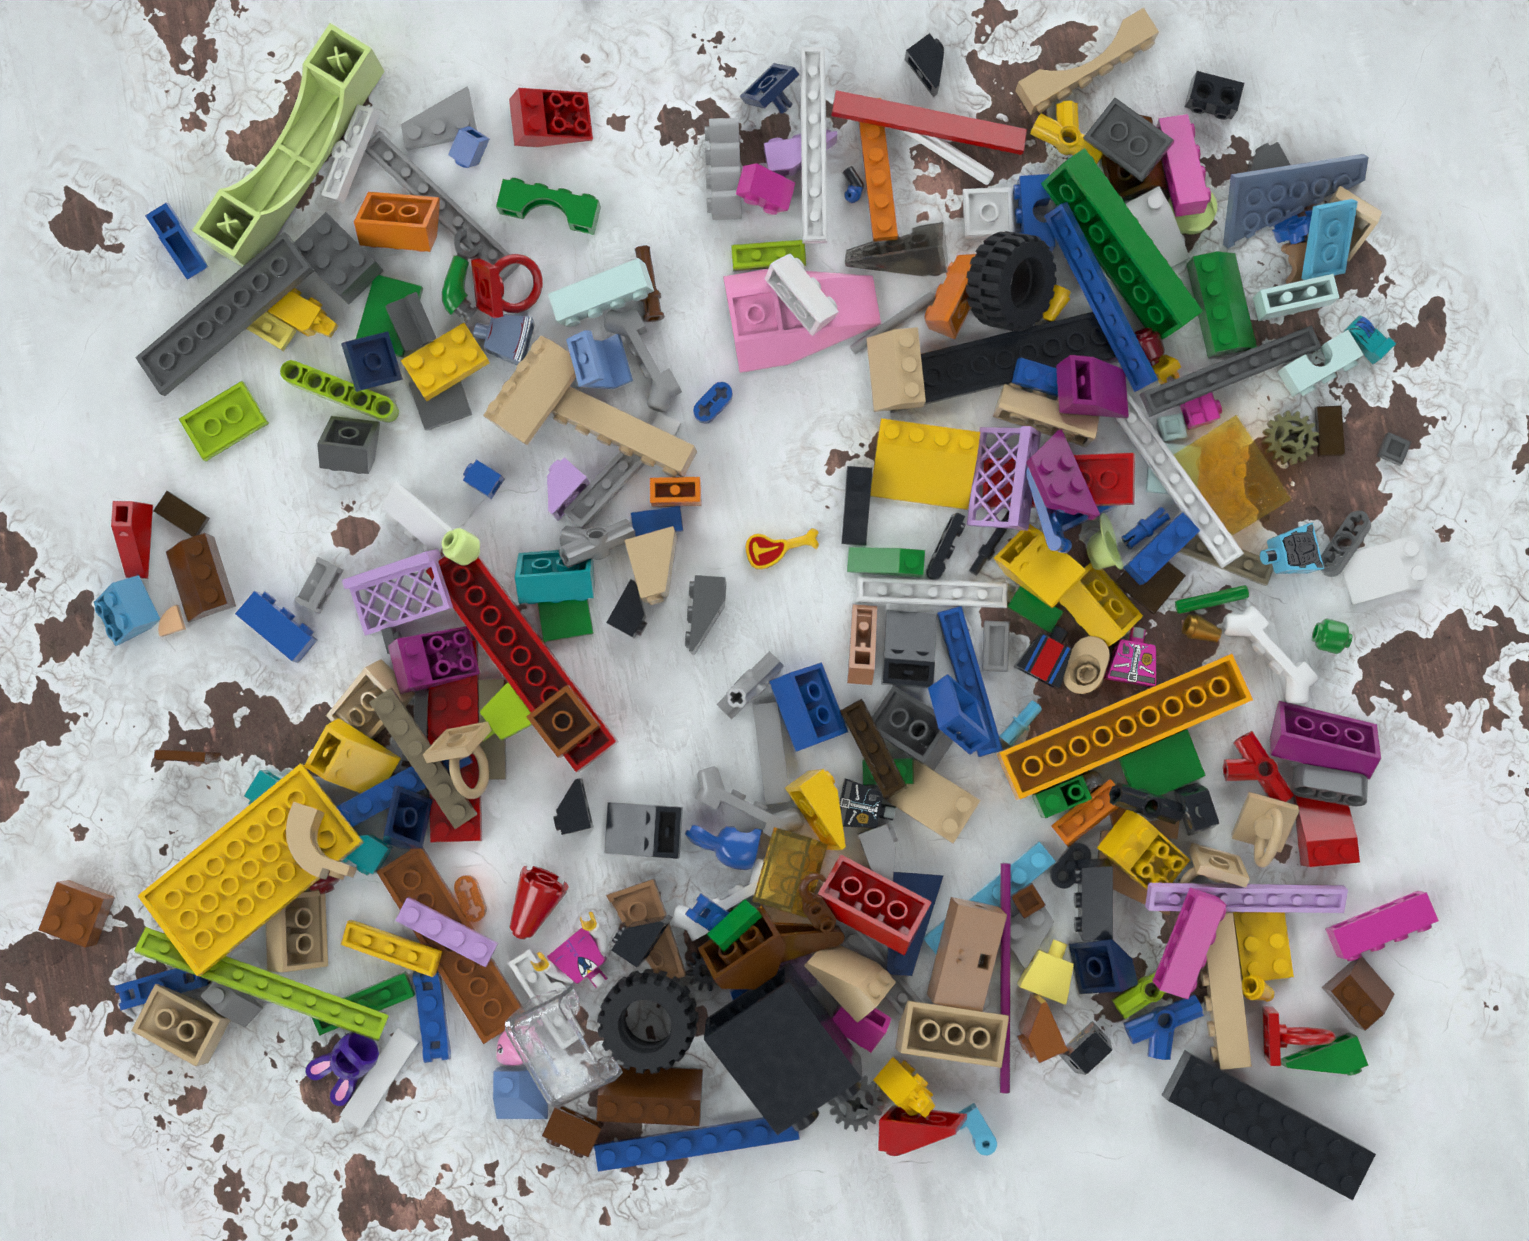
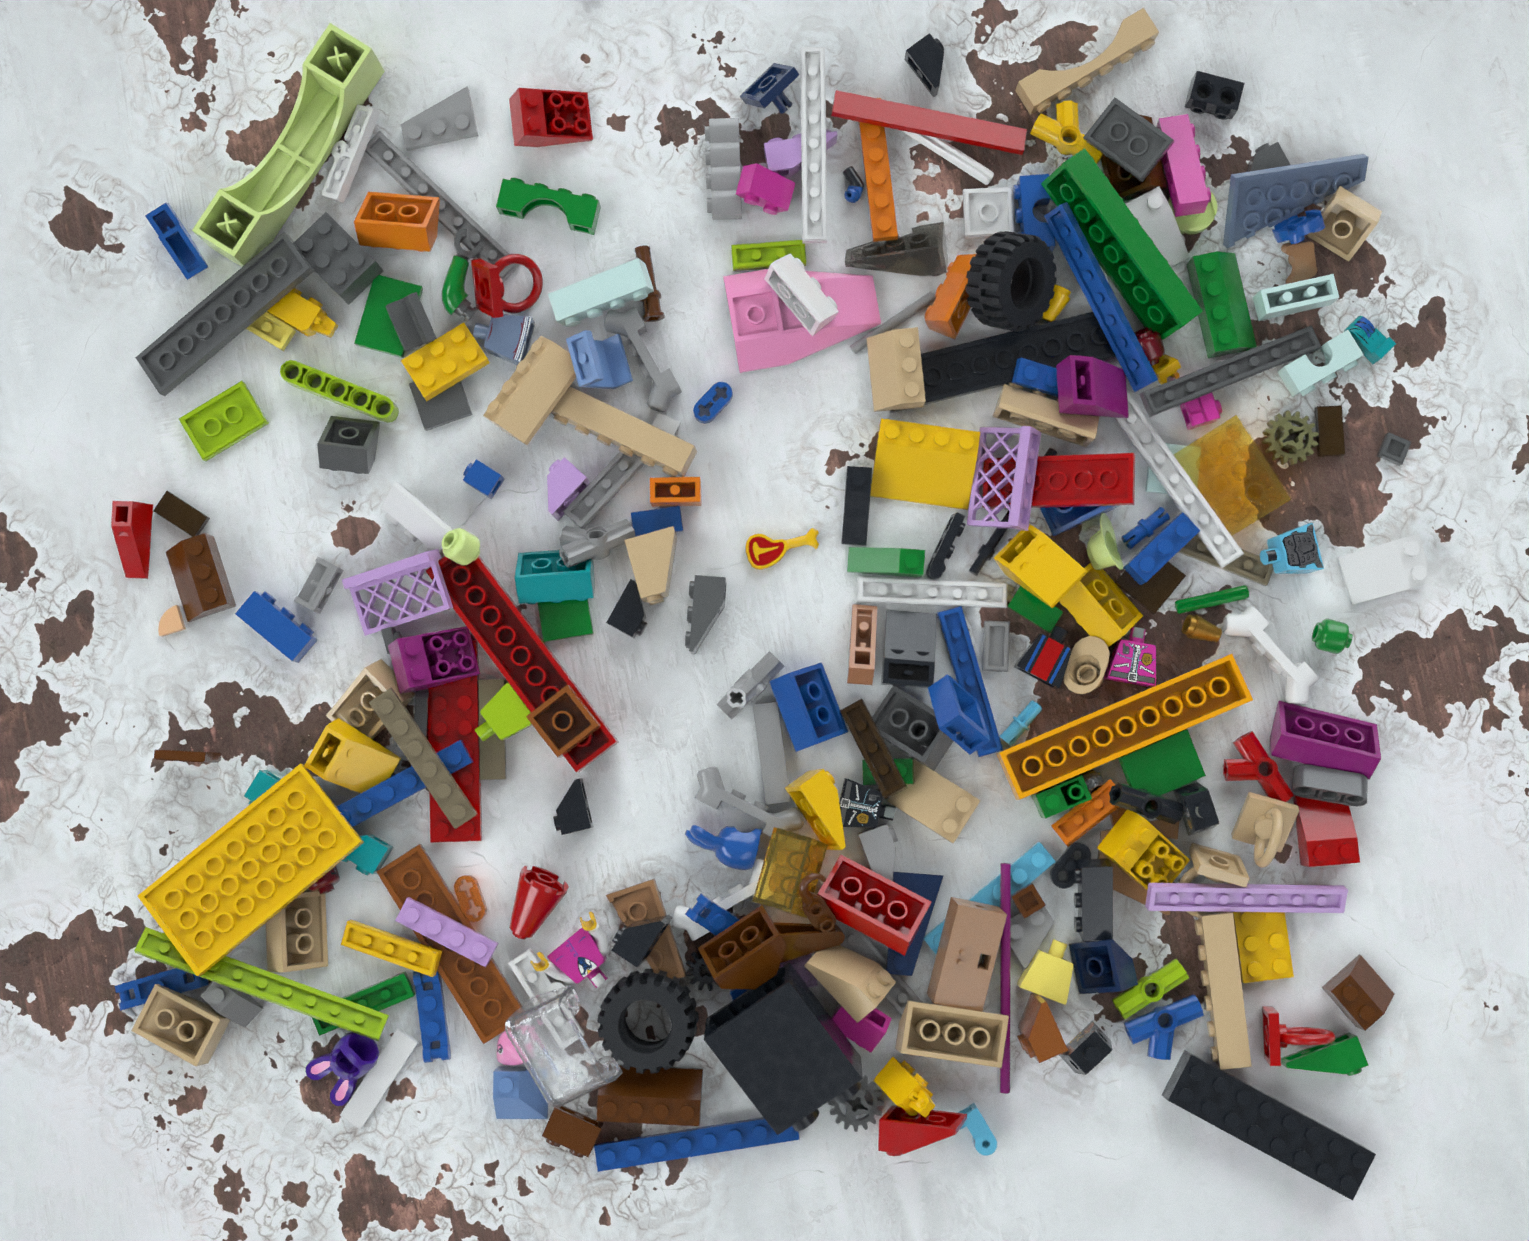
dark orange brick [38,880,115,948] -> none
dark azure slope [93,575,160,646] -> none
tan arch [286,802,357,880] -> none
dark blue tile [341,331,403,392] -> none
dark blue slope [383,786,433,849] -> none
tan tile [423,722,492,799] -> none
brick [448,126,490,168] -> none
slope [604,802,683,859] -> none
green tile [707,899,762,951] -> none
magenta wing [1026,429,1100,520] -> none
plate [1026,468,1072,553] -> none
dark pink brick [1152,887,1227,999] -> none
light aqua tile [1156,413,1188,443] -> none
yellow cone [1241,975,1275,1002] -> none
medium azure tile [1301,199,1358,280] -> none
dark grey beam [1321,511,1371,577] -> none
dark pink brick [1325,891,1439,961] -> none

